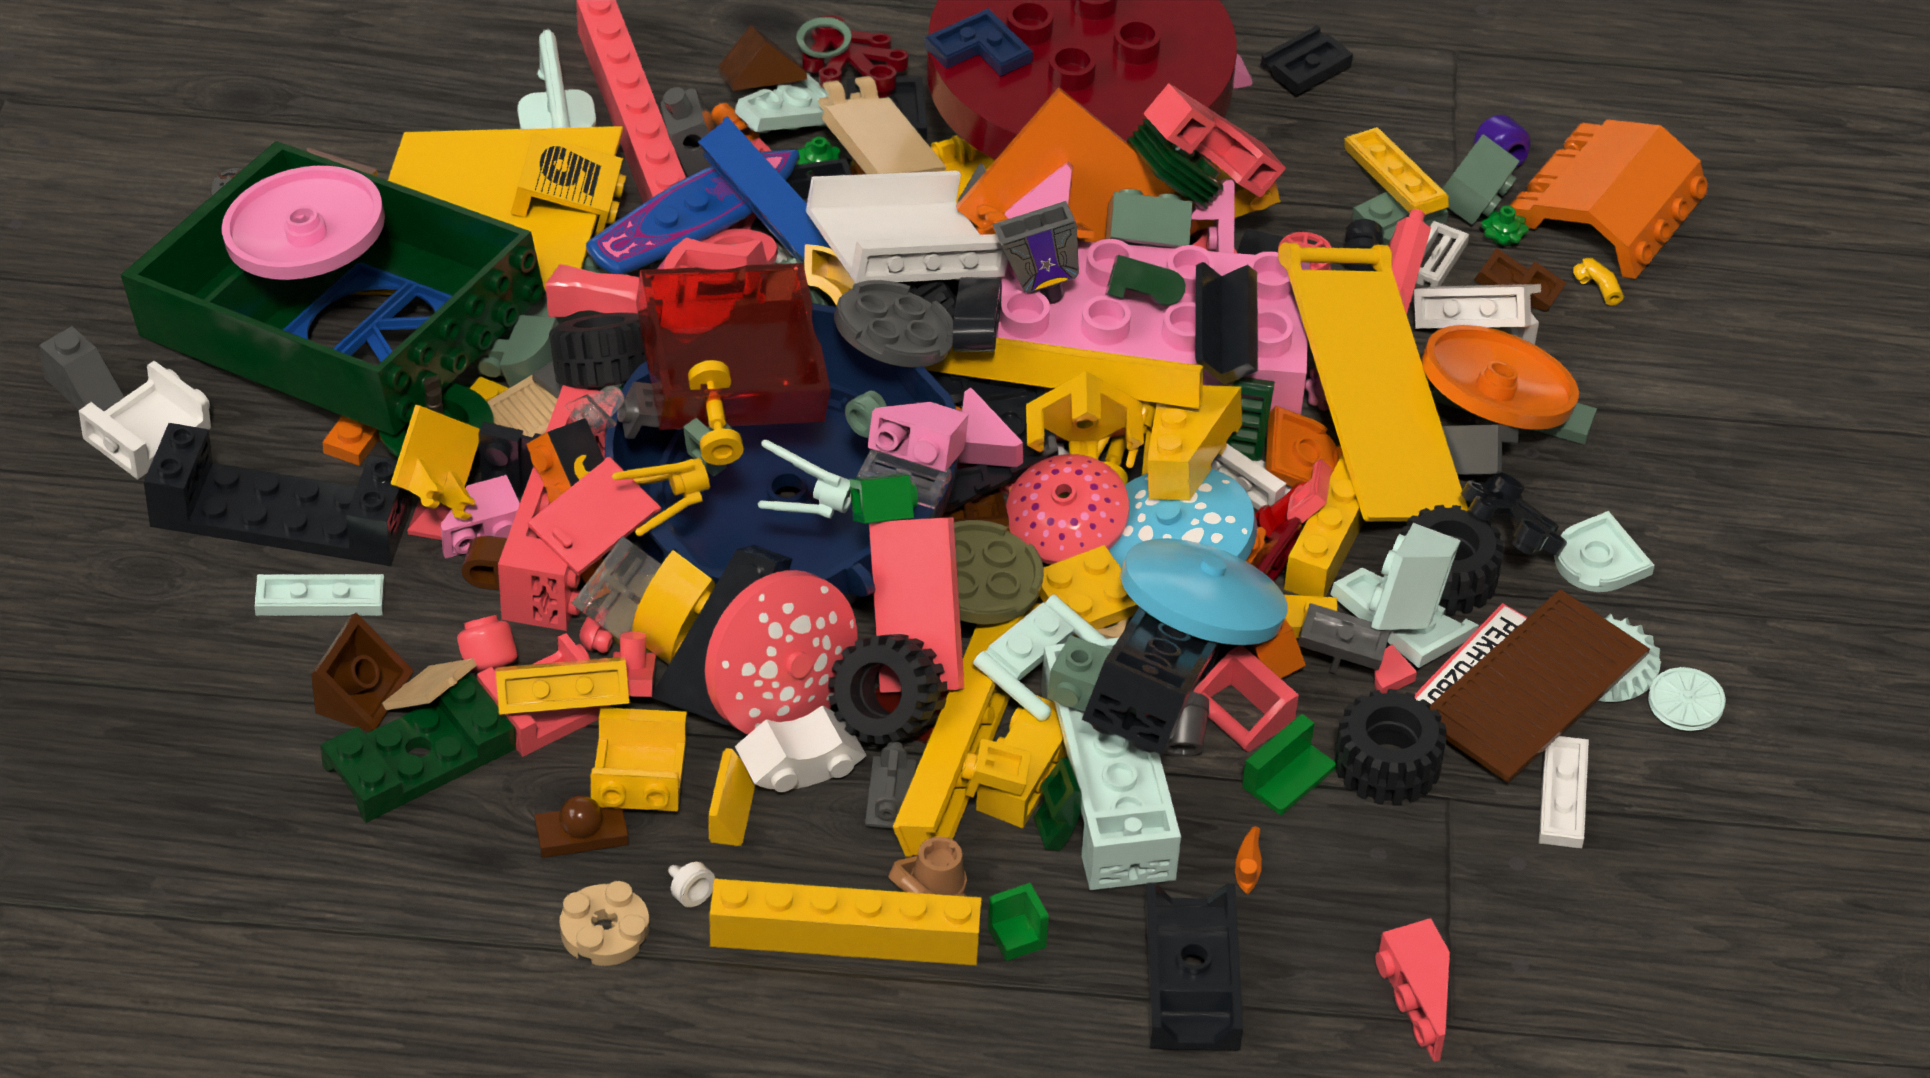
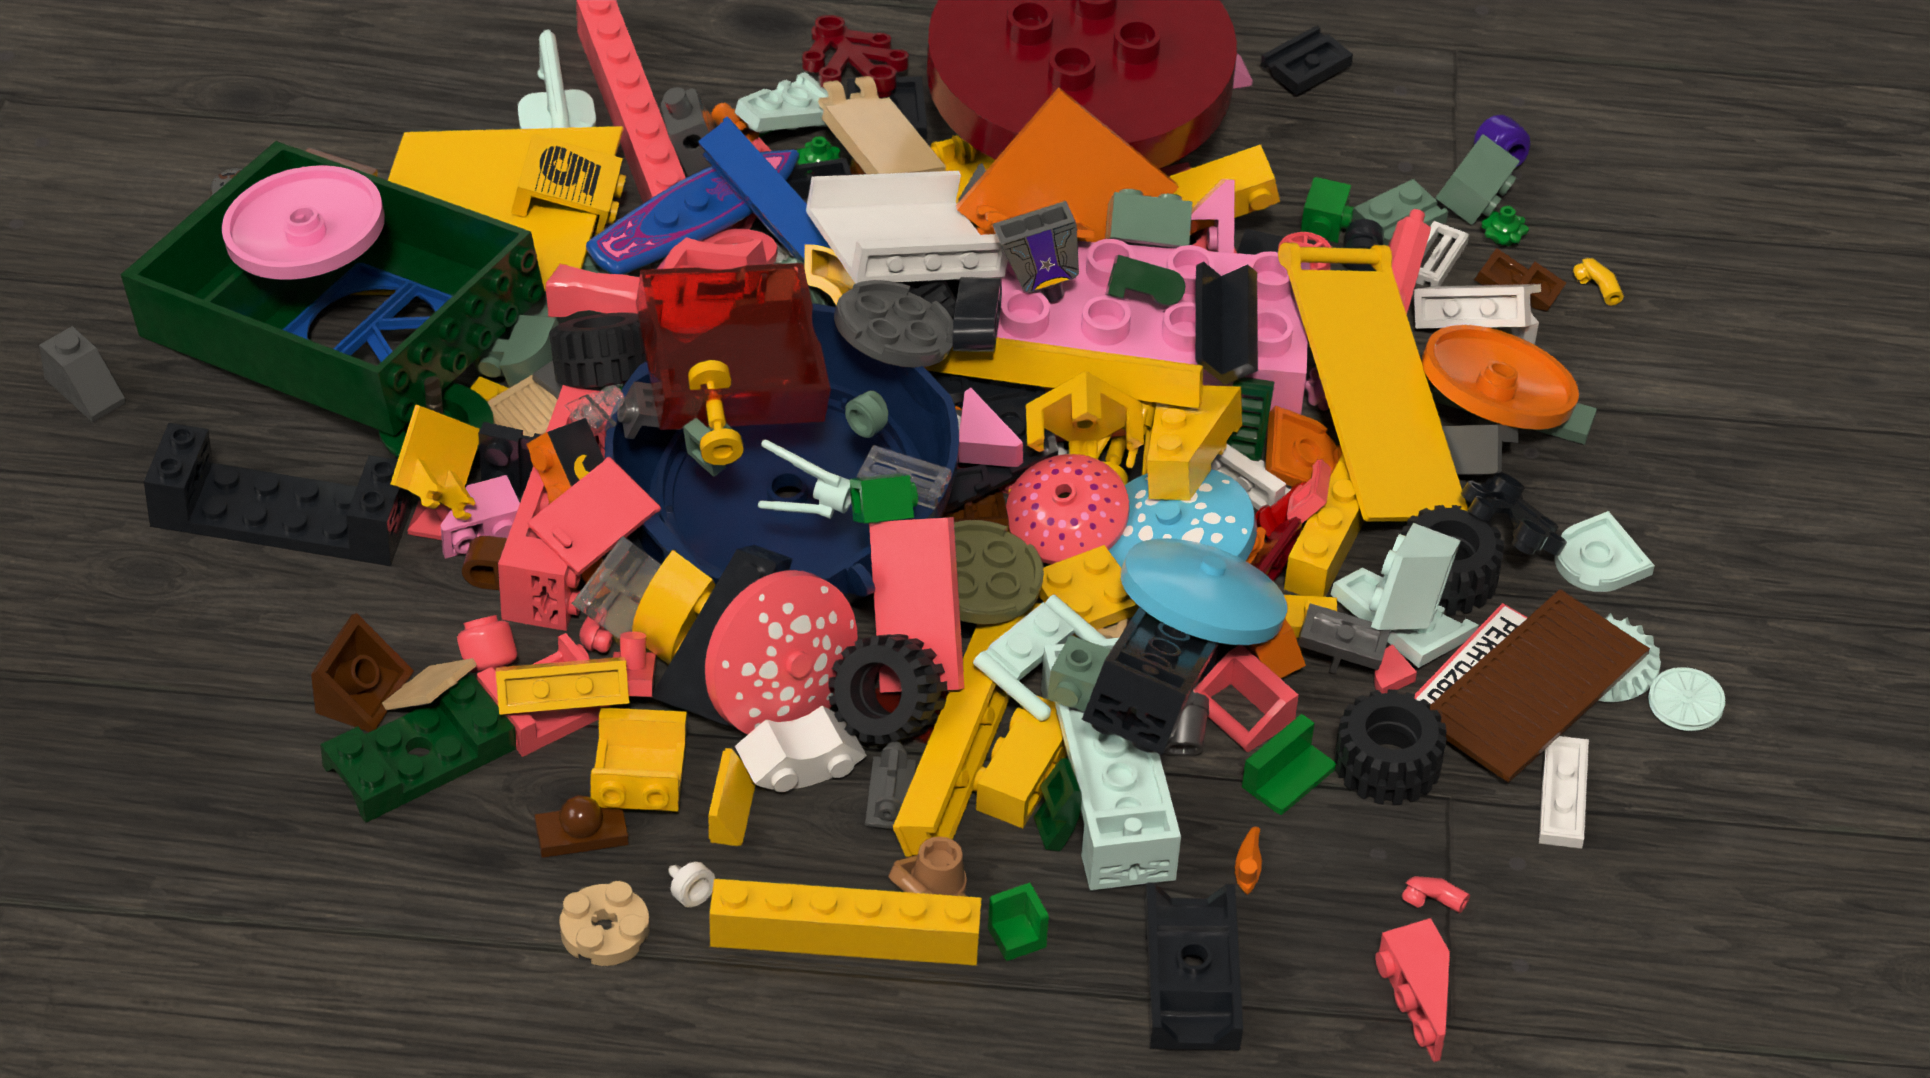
white panel [79,361,211,479] -> none
light aqua tile [255,574,385,616] -> none
orange plate [322,416,379,466] -> none
yellow plant [612,458,710,536] -> none
reddish brown slope [718,25,807,91] -> none
sand green piece [797,17,851,58] -> none
bright pink slope [868,402,969,472] -> none
dark blue tile [924,8,1033,76] -> none
yellow bracket [961,738,1031,797] -> none
bright pink slope [1004,161,1073,219] -> none
dark green brick [1127,119,1224,209] -> none
coral arch [1143,83,1286,198] -> none
yellow tile [1344,127,1449,215] -> none
orange hinge [1509,119,1708,279] -> none
none -> green brick [1301,177,1354,243]
none -> coral arm [1402,876,1470,913]

